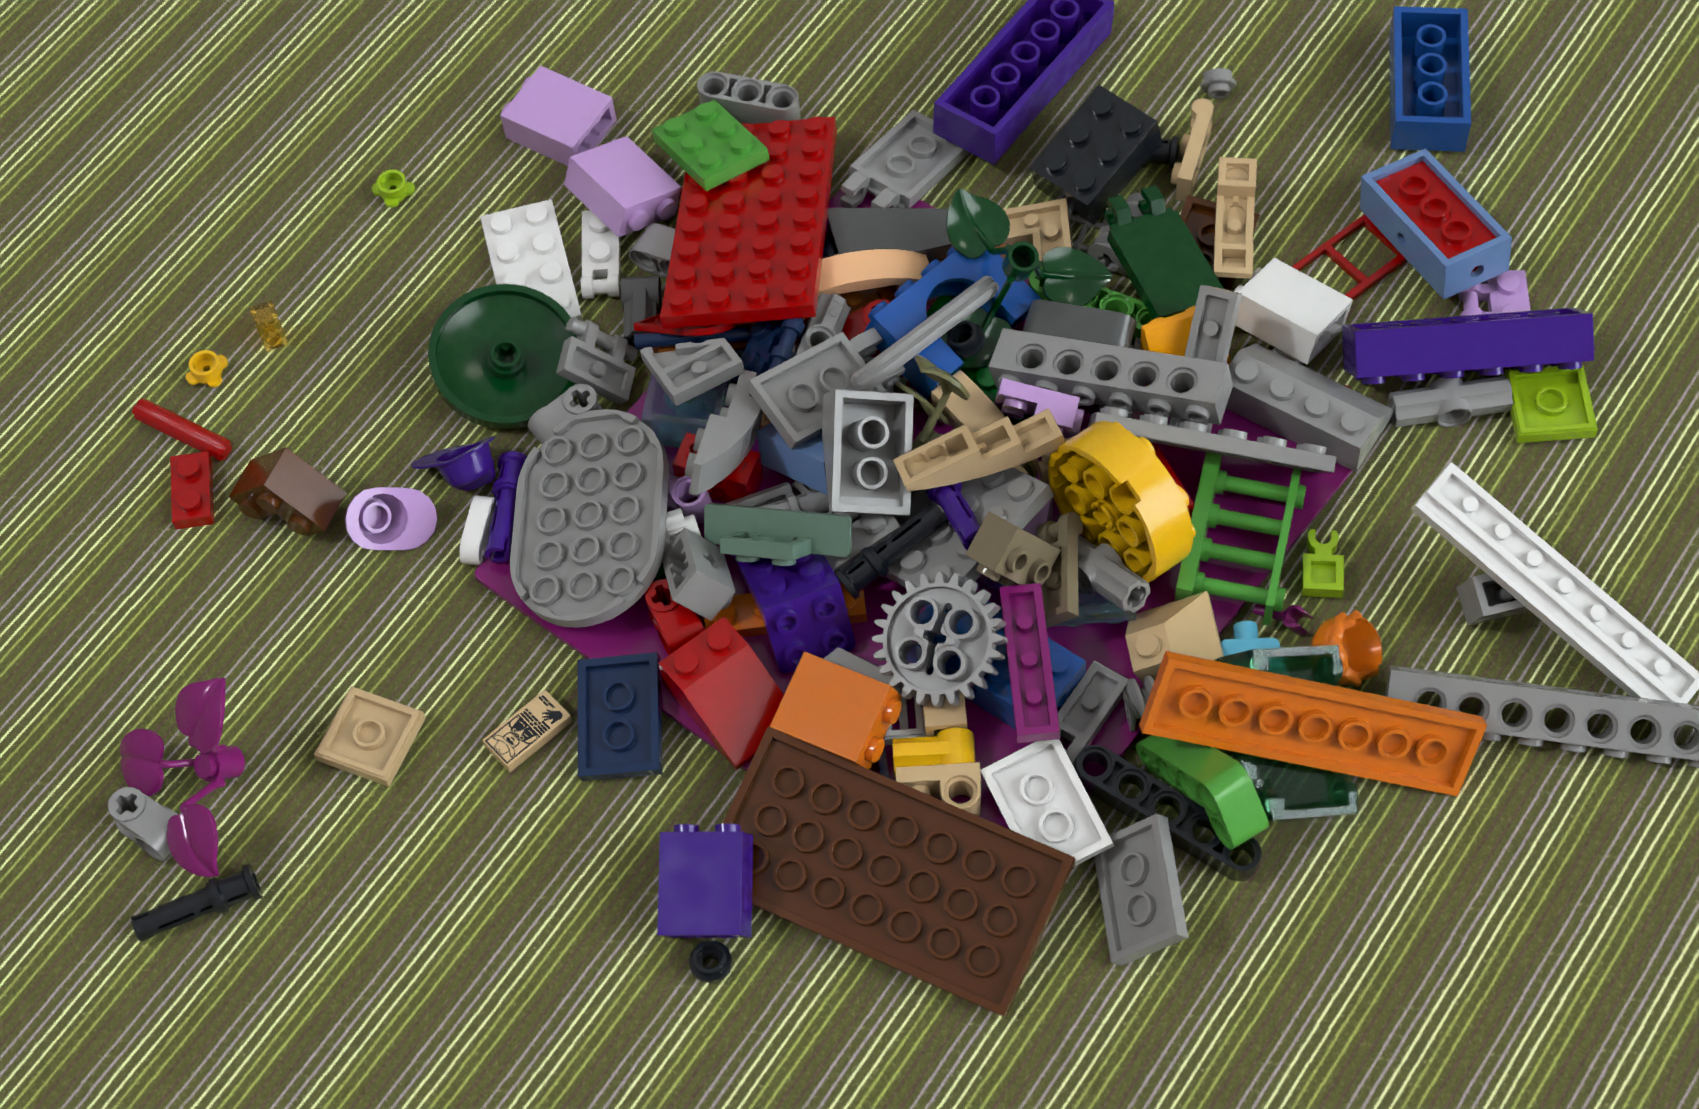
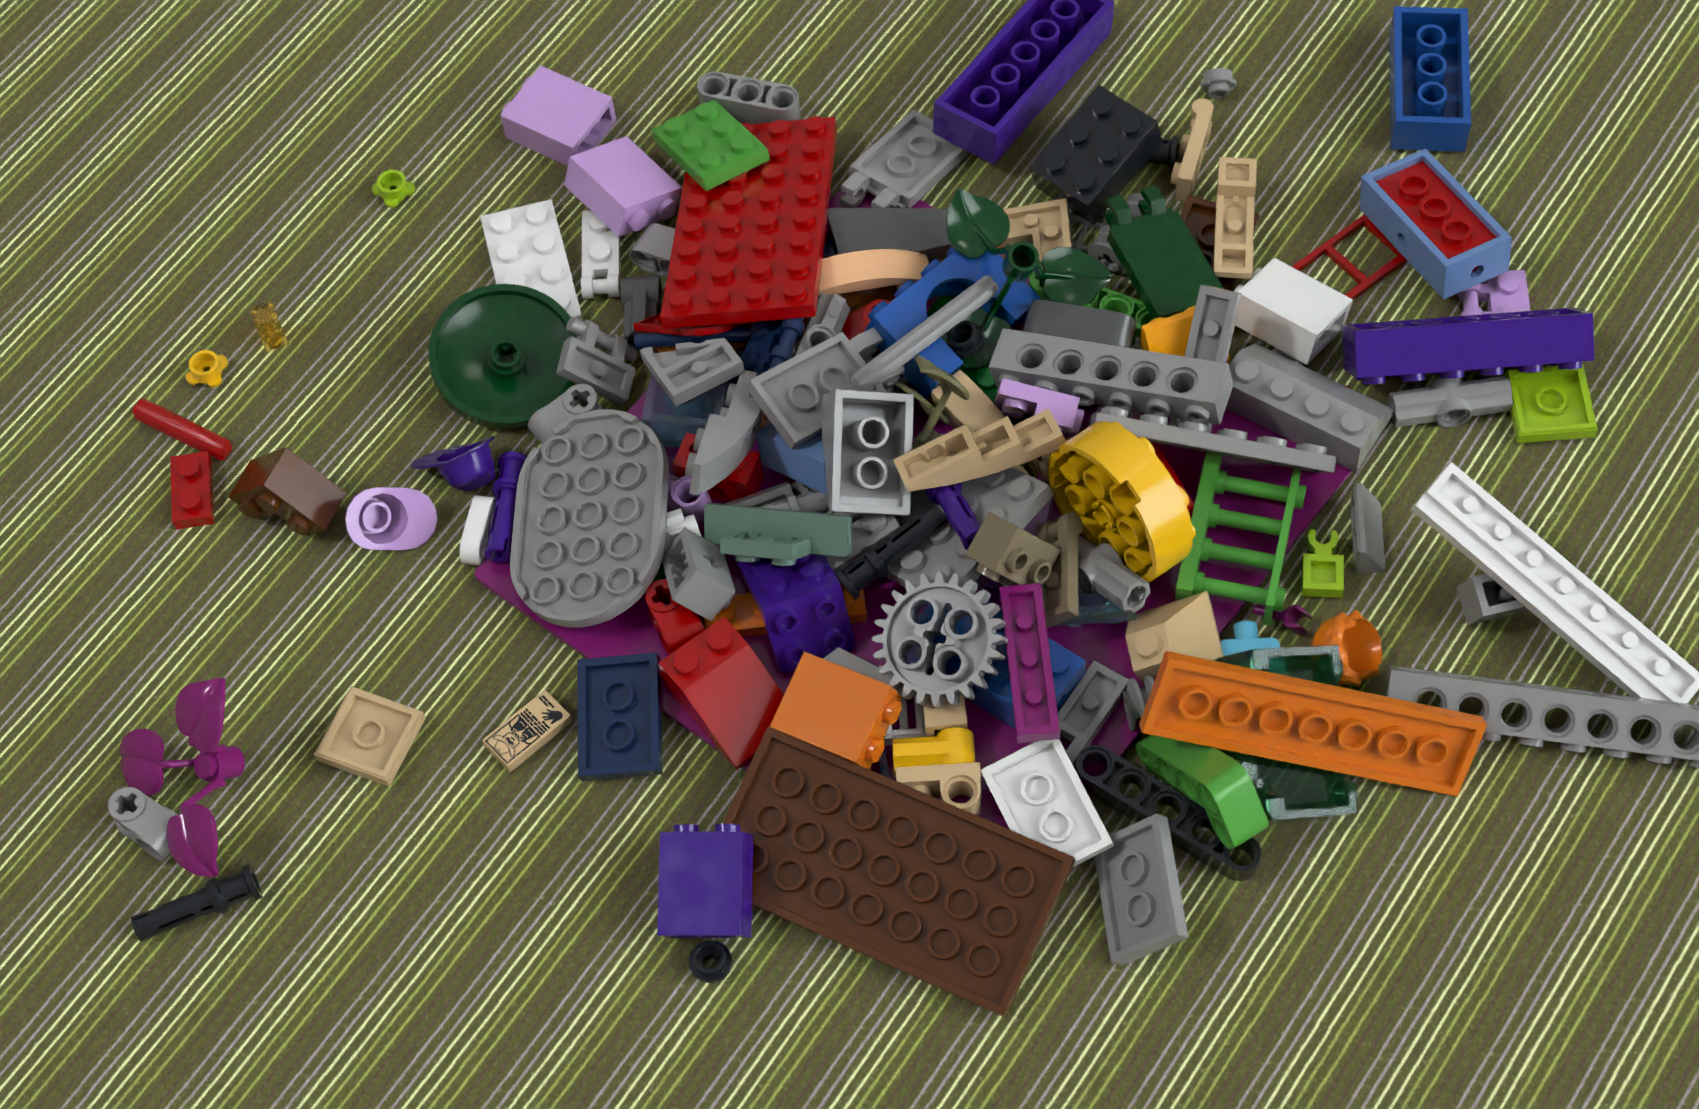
none -> light grey slope [1350,483,1385,573]

